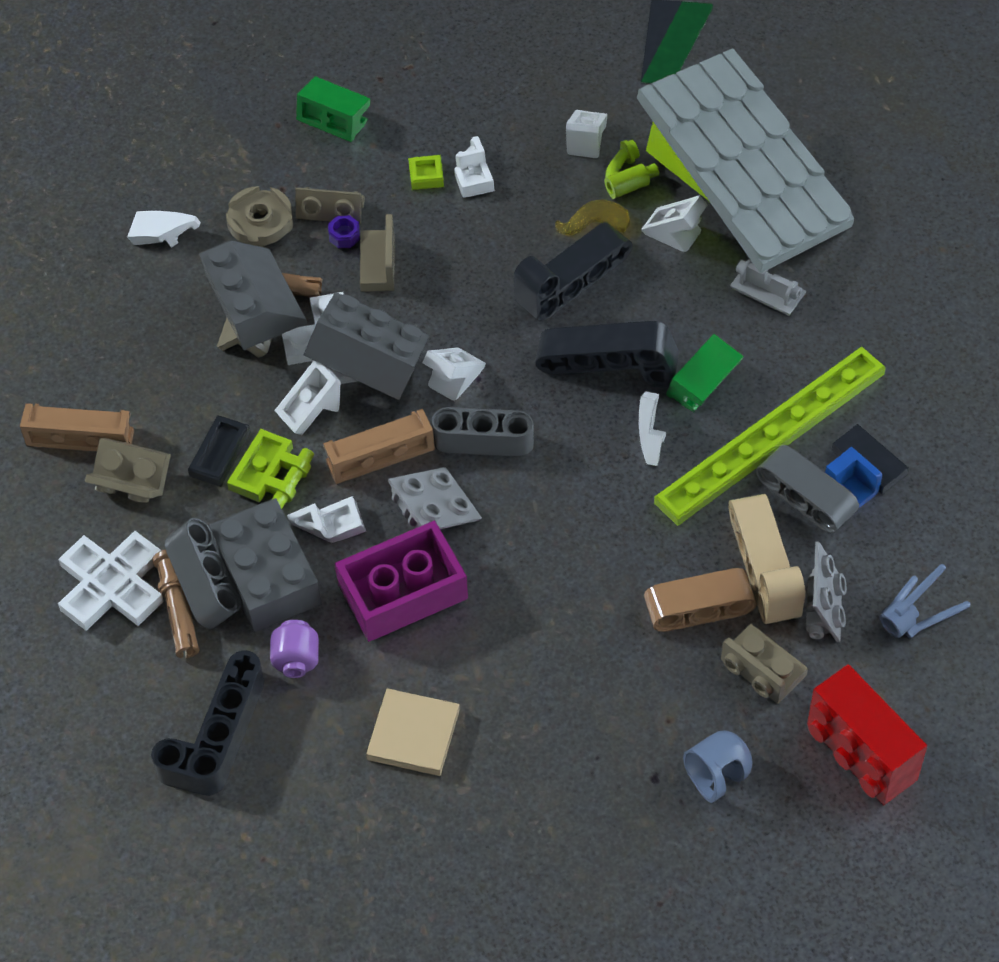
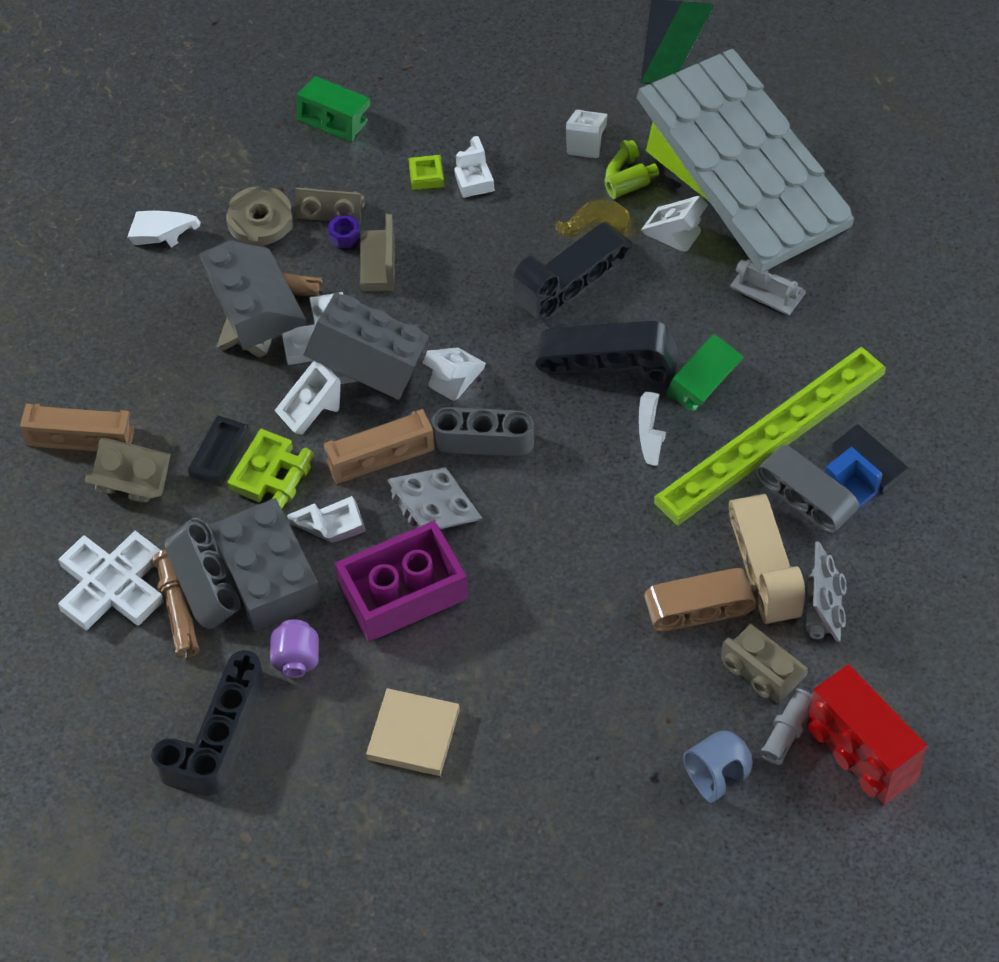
sand blue plant [880,564,971,639] -> none
none -> light grey pin [760,689,812,765]

